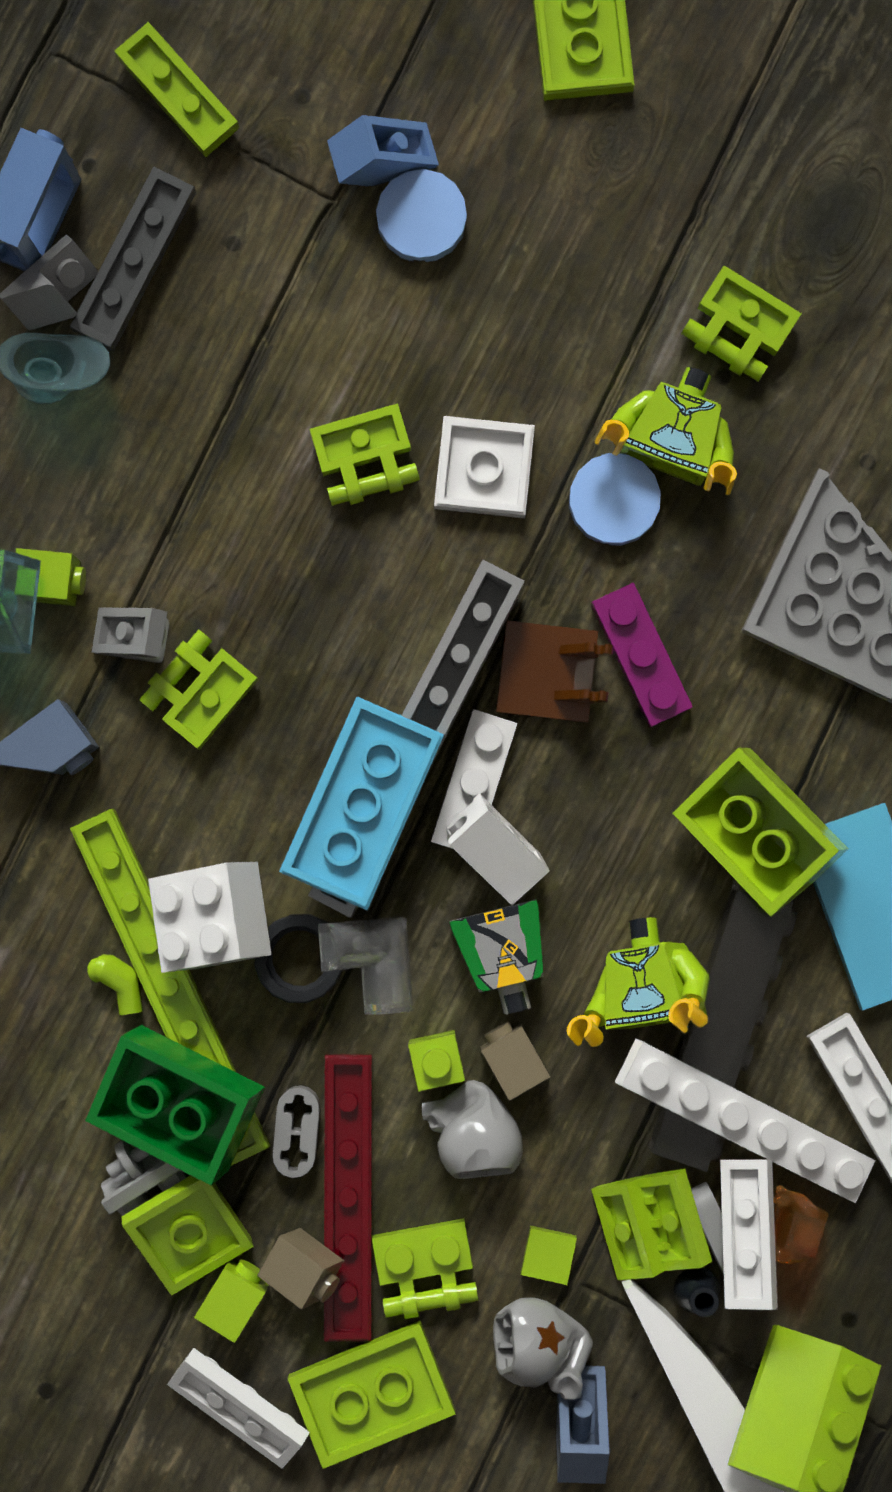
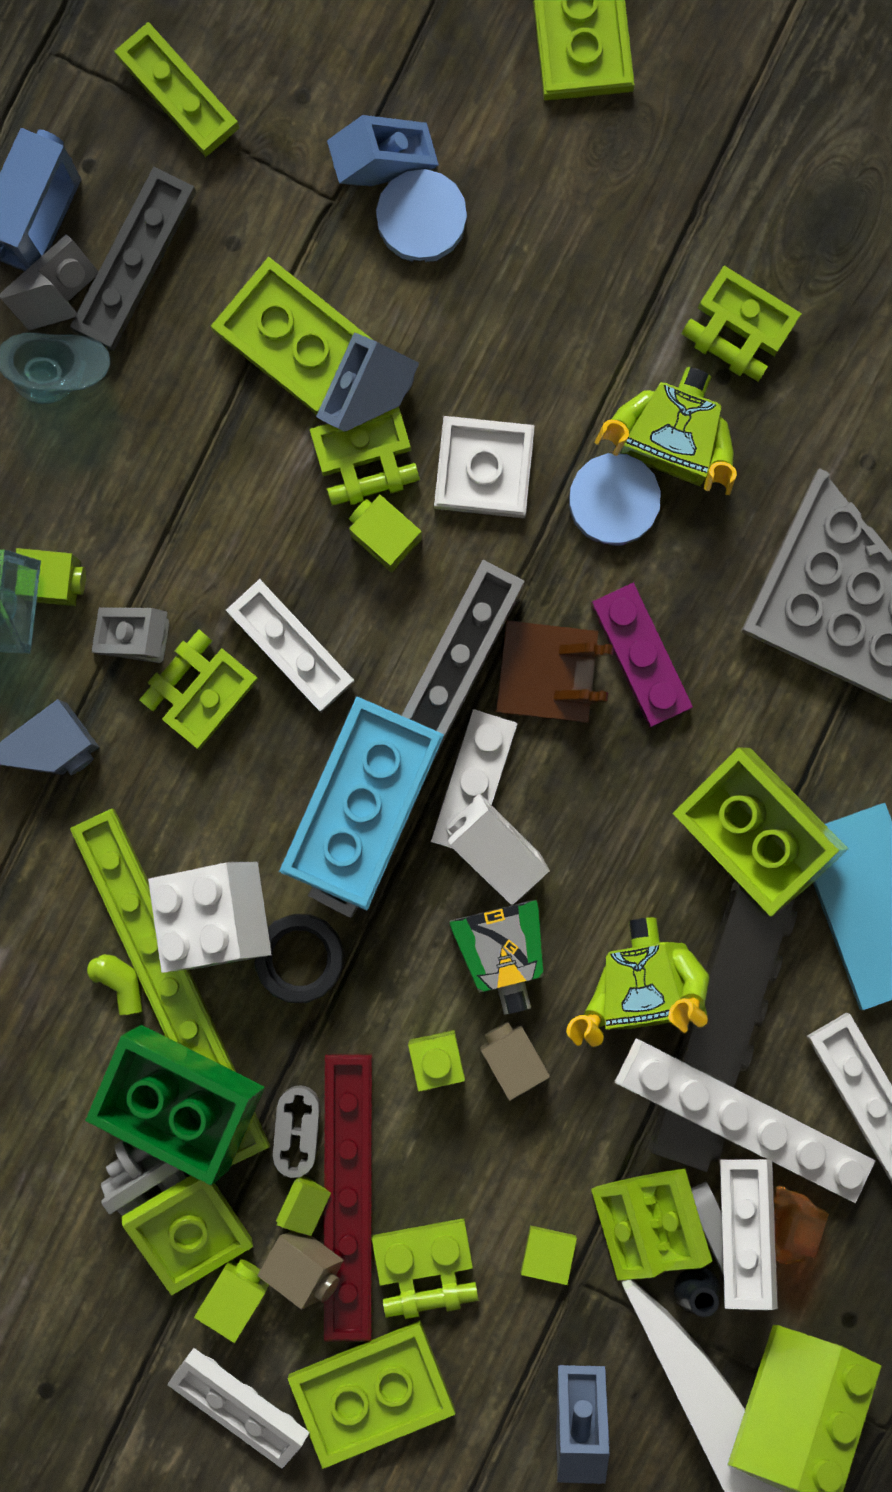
clear brick [318,917,414,1015] -> none
light grey piece [422,1080,523,1179] -> none
light grey piece [493,1297,593,1399] -> none
none -> lime plate [211,257,373,415]
none -> white plate [226,579,355,713]
none -> lime slope [276,1175,331,1236]
none -> sand blue slope [316,332,419,432]
none -> lime brick [349,495,422,573]

